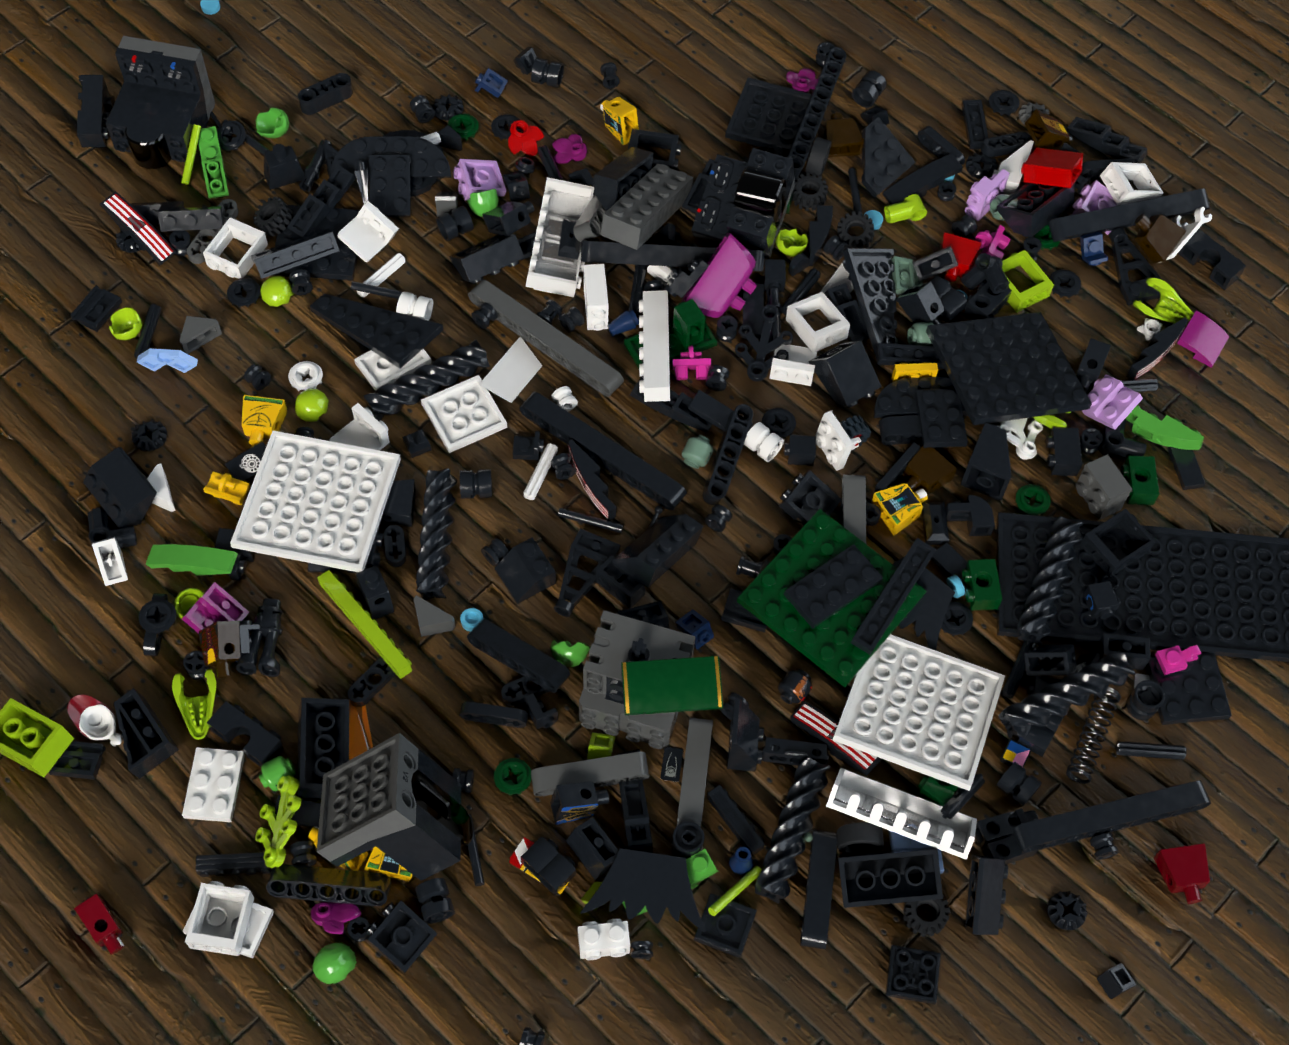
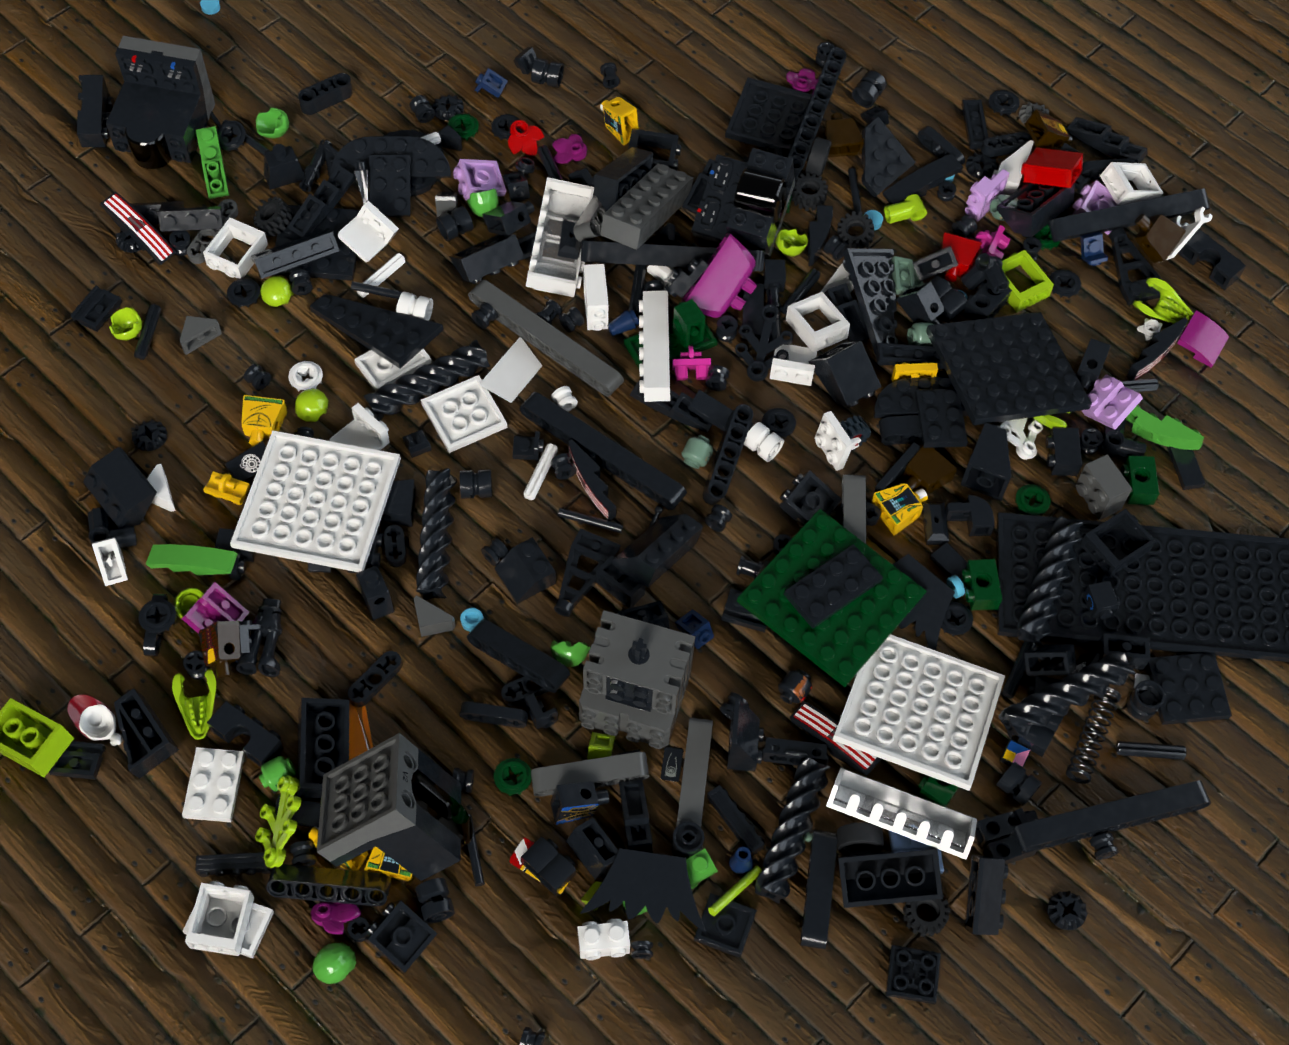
dark red torso [74,893,124,955] -> none
light blue tile [137,348,198,373] -> none
lime bar [181,124,201,185] -> none
lime piece [317,570,412,679] -> none
dark green slope [621,656,723,715] -> none
black brick [784,435,816,466] -> none
black tile [788,253,809,276] -> none
black plate [850,538,937,655] -> none
black axle [941,773,985,819] -> none
black slope [1097,963,1136,999] -> none
dark red torso [1154,843,1210,904] -> none
dark pink plate [1155,645,1201,675] -> none

